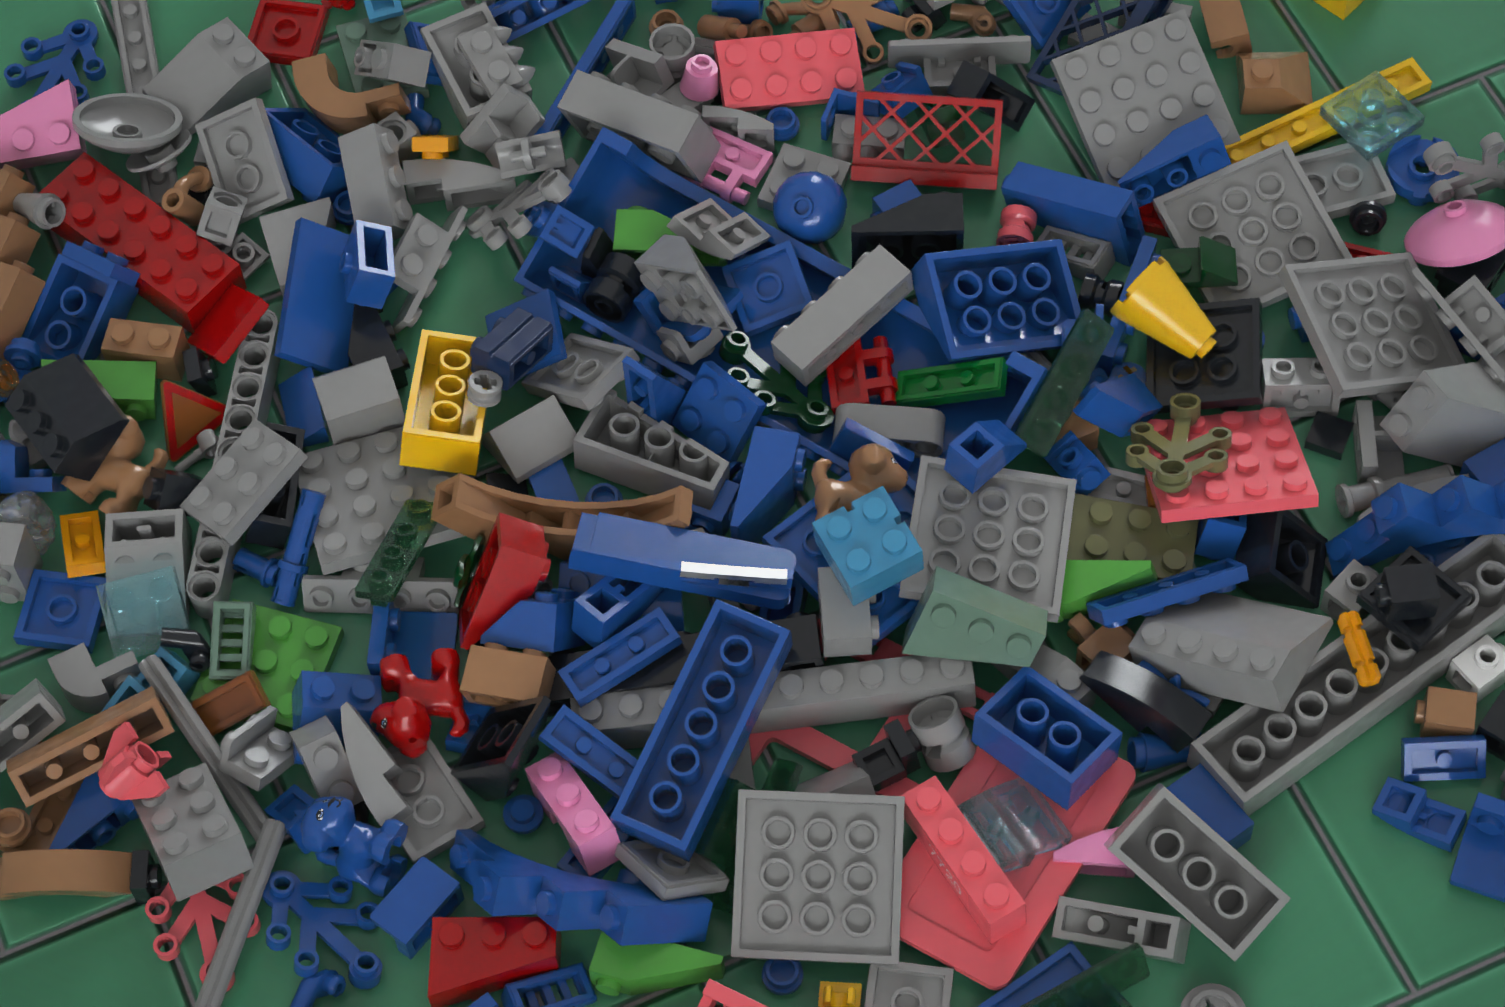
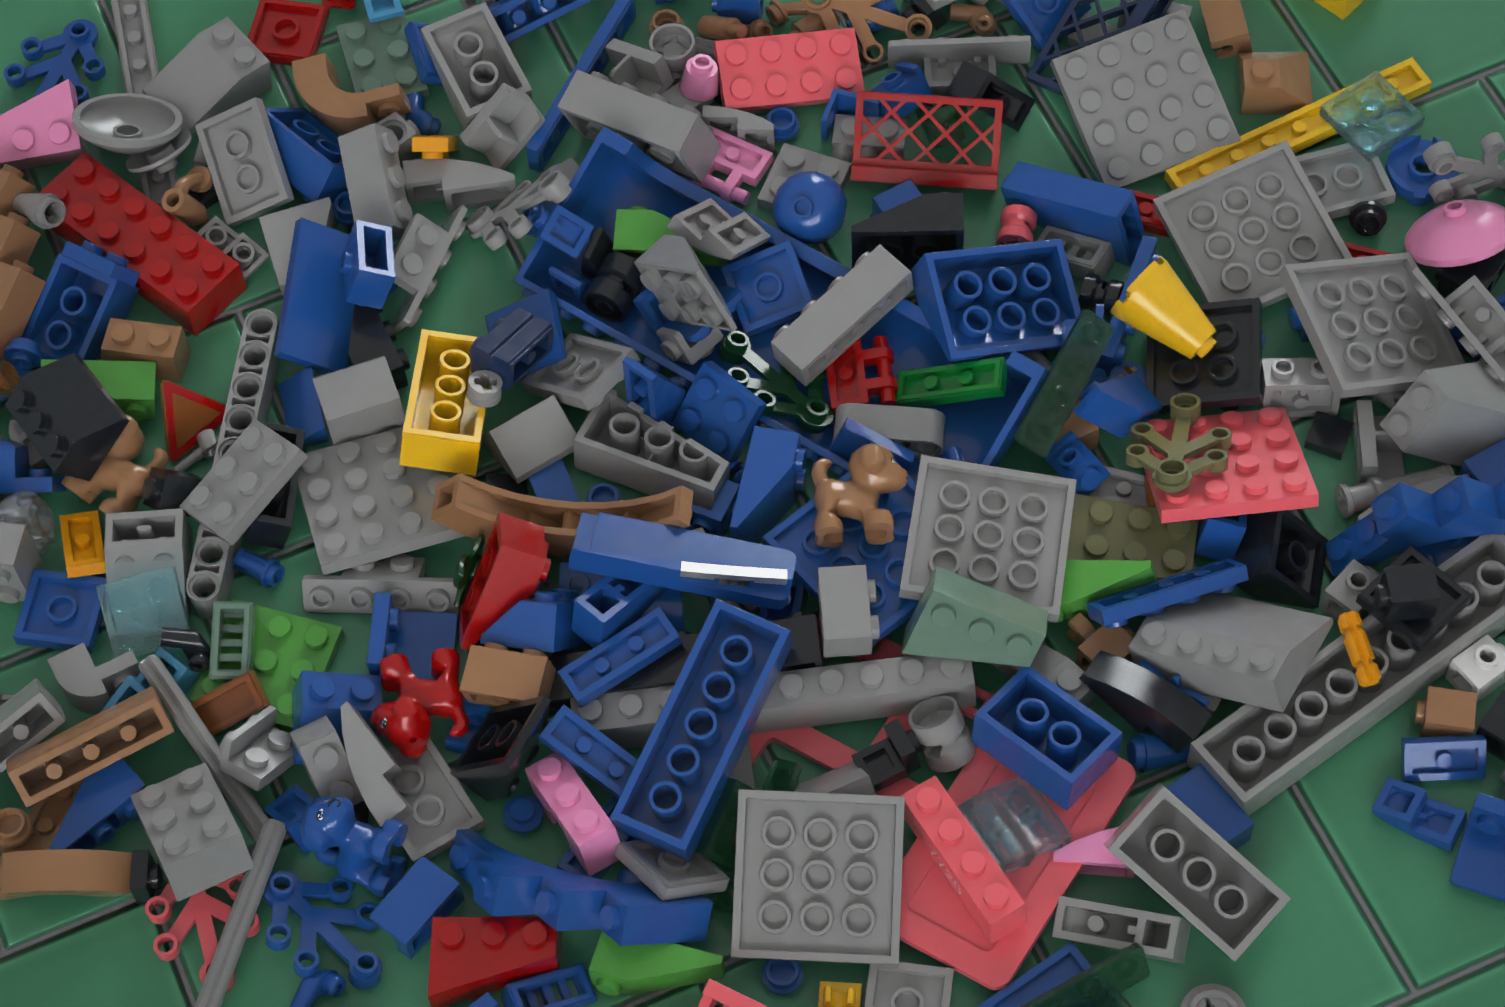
coral brick [98,722,172,800] -> none
black plate [182,346,218,397] -> none
red tile [187,283,269,364] -> none
light grey brick [196,186,248,247] -> none
blue pin [270,488,327,607] -> none
light grey slope [354,39,432,88] -> none
clear green bracket [355,499,438,607] -> none
light grey plate [457,22,536,99] -> none
light grey hips [494,130,567,179] -> none
dark azure piece [812,486,924,606] -> none
blue slope [944,420,1027,494] -> none
blue slope [1117,114,1231,208] -> none
dark green slope [1160,236,1238,288] -> none

